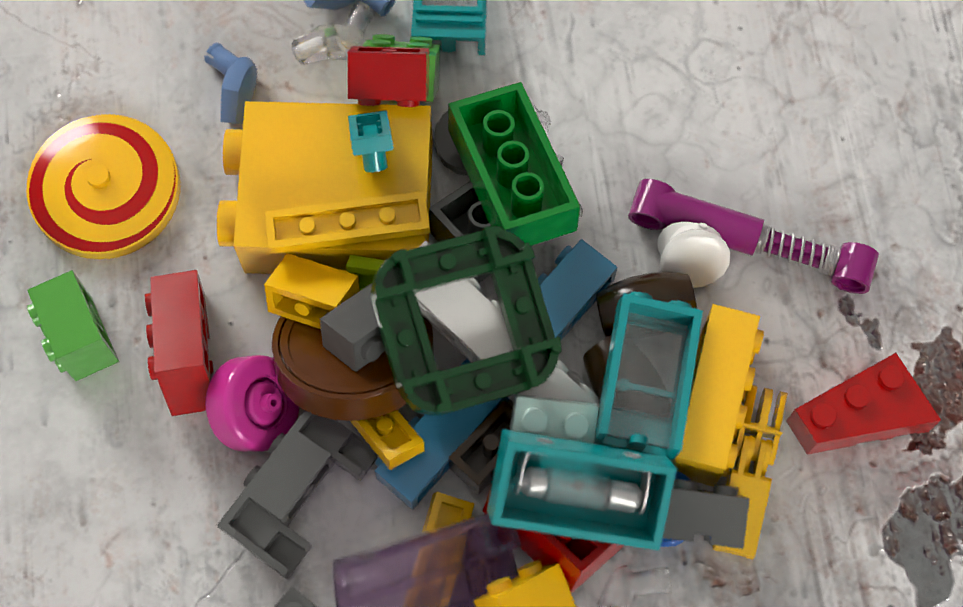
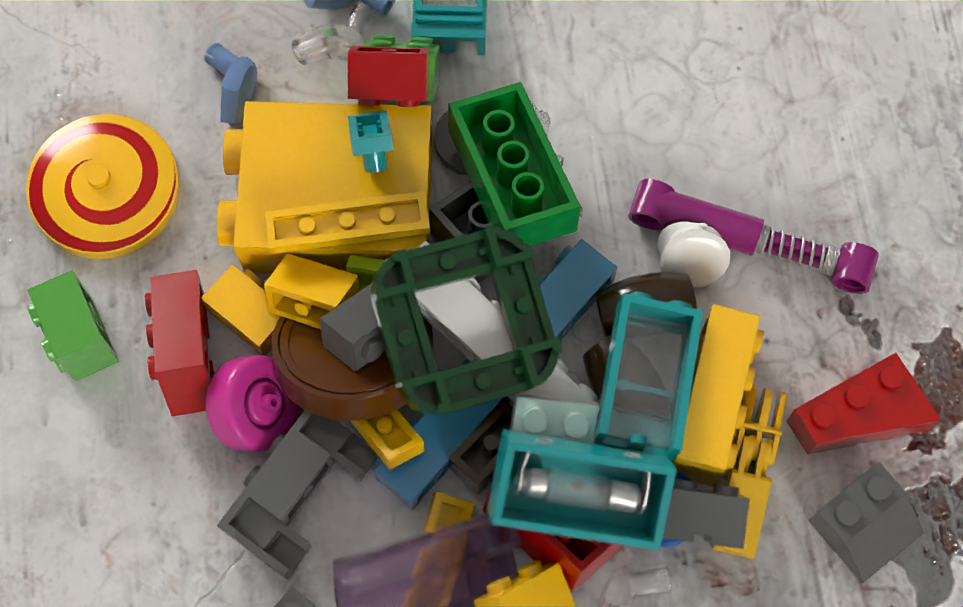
none -> yellow brick [201,264,281,356]
none -> dark grey slope [808,462,924,584]

